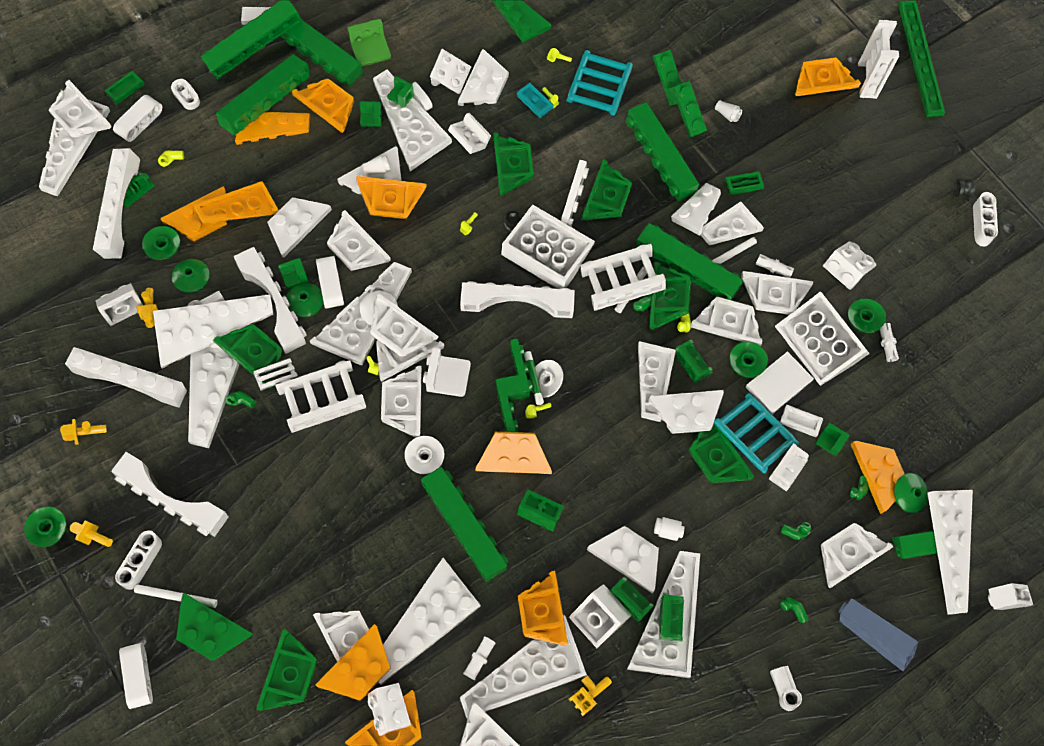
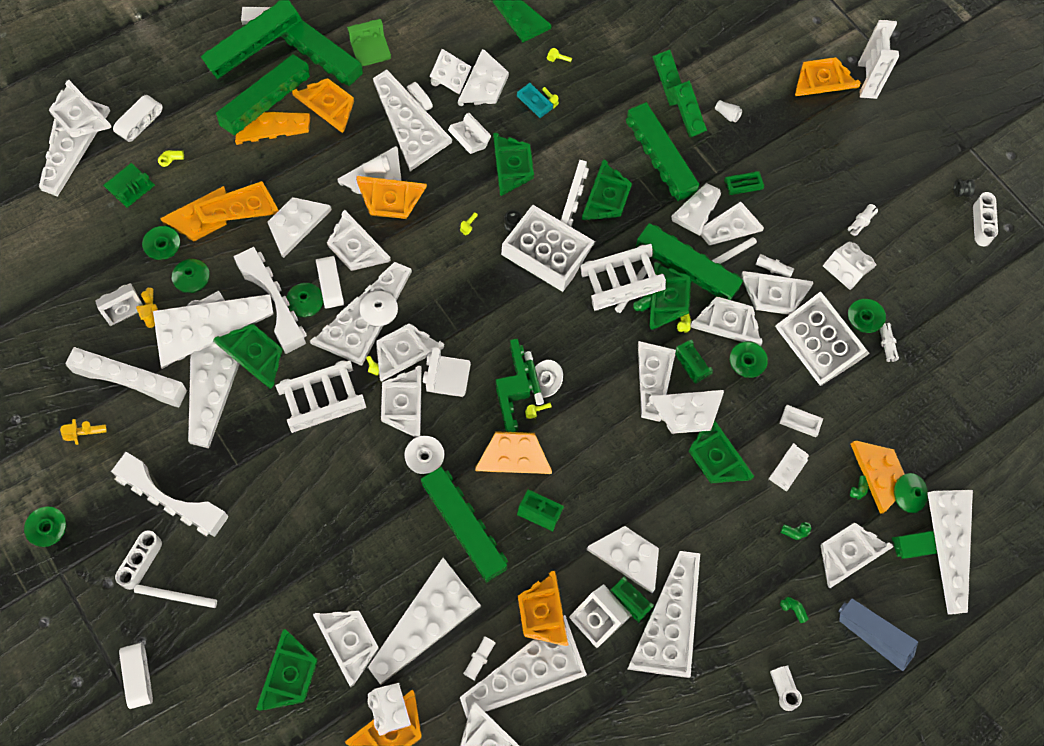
yellow arm [70,520,113,547] -> none
white arch [93,148,140,259] -> none
green tile [104,71,145,105] -> none
white plate [171,79,200,110] -> none
green wing [176,593,253,661] -> none
green arm [225,391,256,408] -> none
white tile [253,358,298,390] -> none
green panel [279,258,308,289] -> none
light orange wing [316,624,391,701] -> none
green panel [360,101,382,127] -> none
white wing [370,294,438,357] -> none
green panel [387,76,414,108] -> none
white arch [460,281,575,318] -> none
teal bar [566,50,633,116] -> none
yellow arm [569,675,612,716] -> none
white brick [654,517,685,541] -> none
green hinge [659,594,684,642] -> none
teal bar [714,393,799,474] -> none
white tile [746,351,814,414] -> none
green panel [816,423,850,456] -> none
green tile [898,0,945,117] -> none
white slope [988,583,1033,610] -> none
none -> white pin [848,204,878,236]

